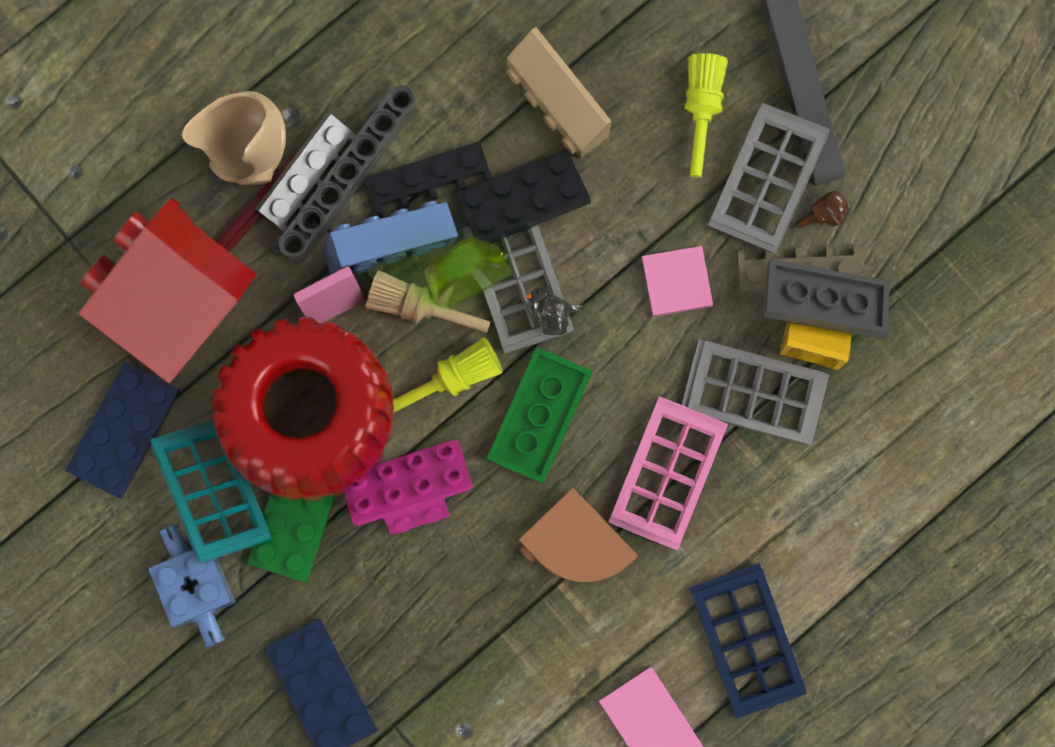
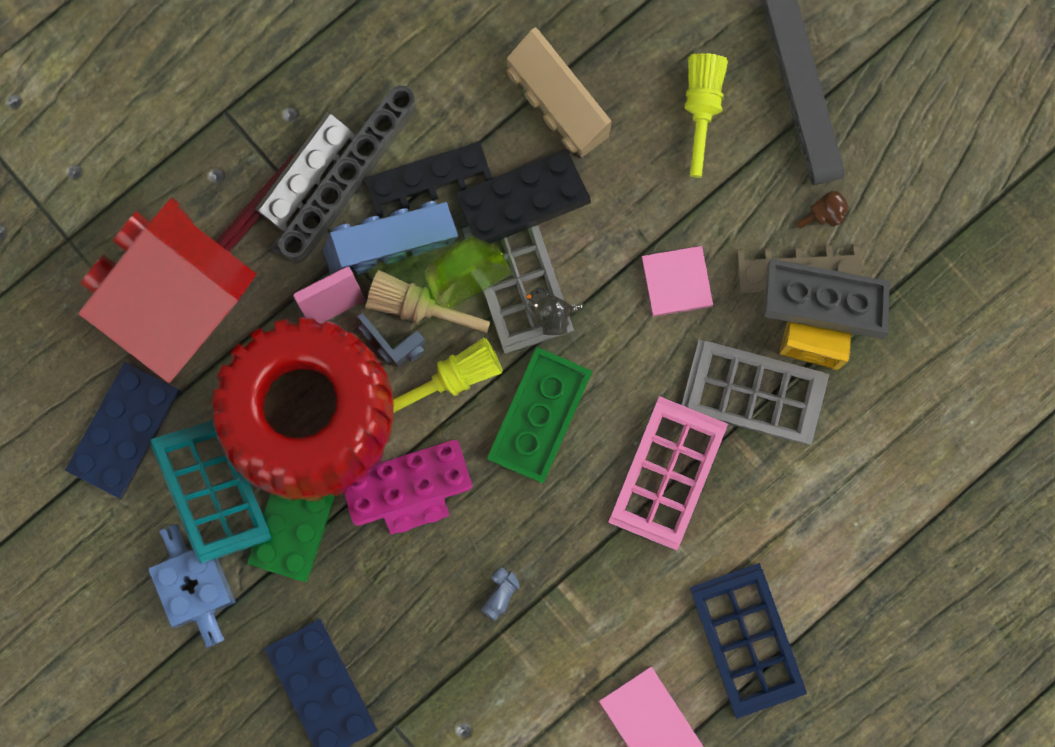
tan piece [182,91,286,186] -> none
nougat brick [519,488,638,583] -> none
light grey piece [708,103,830,254] -> none
none -> sand blue bracket [357,313,426,367]
none -> sand blue arm [480,567,520,621]

